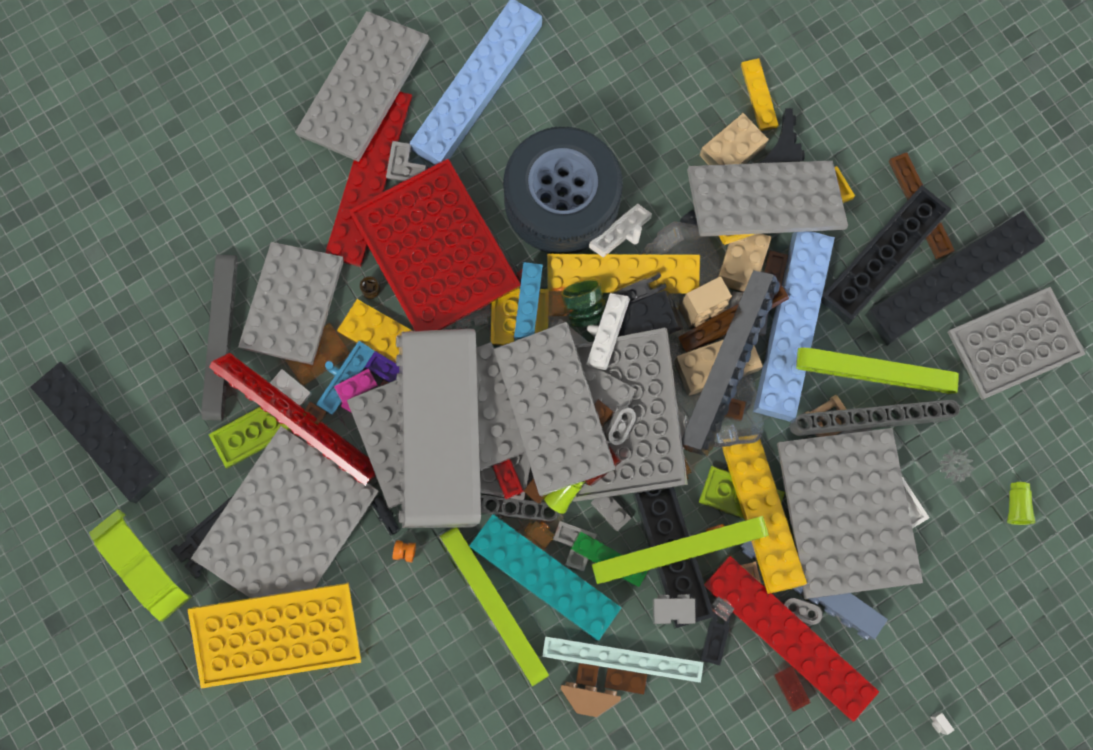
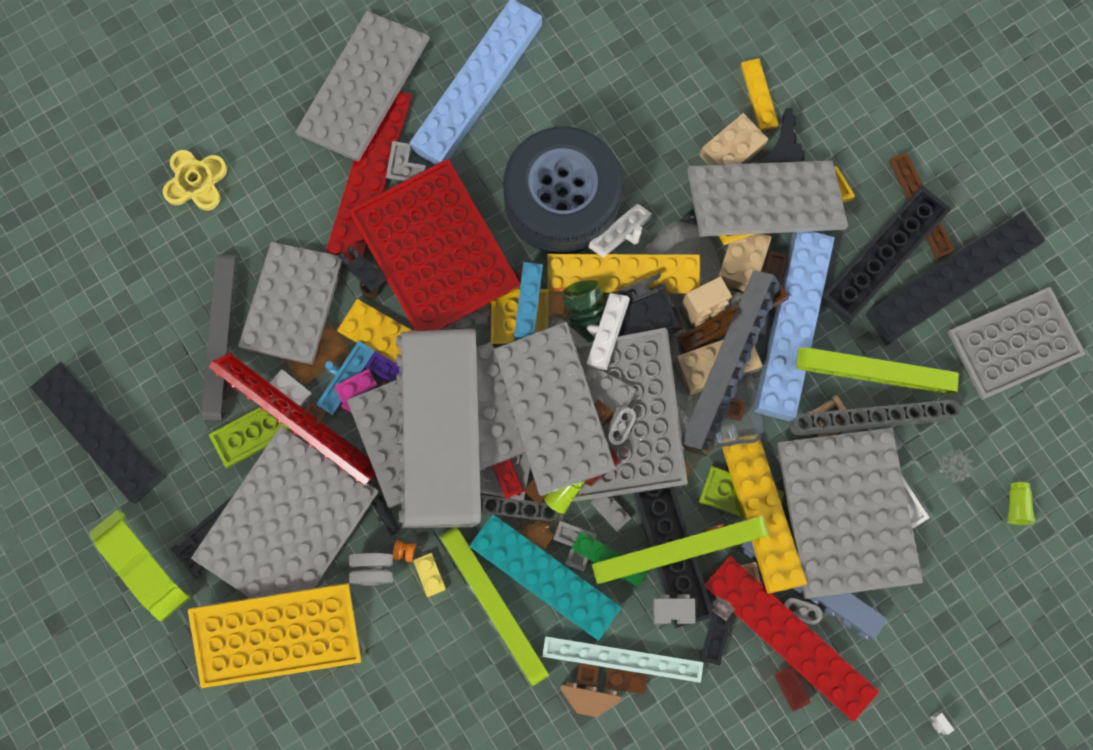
none -> light yellow plant [163,150,227,211]
none -> black hinge [338,246,386,292]
none -> light grey wheel [349,553,393,586]
none -> light yellow plate [413,553,446,597]

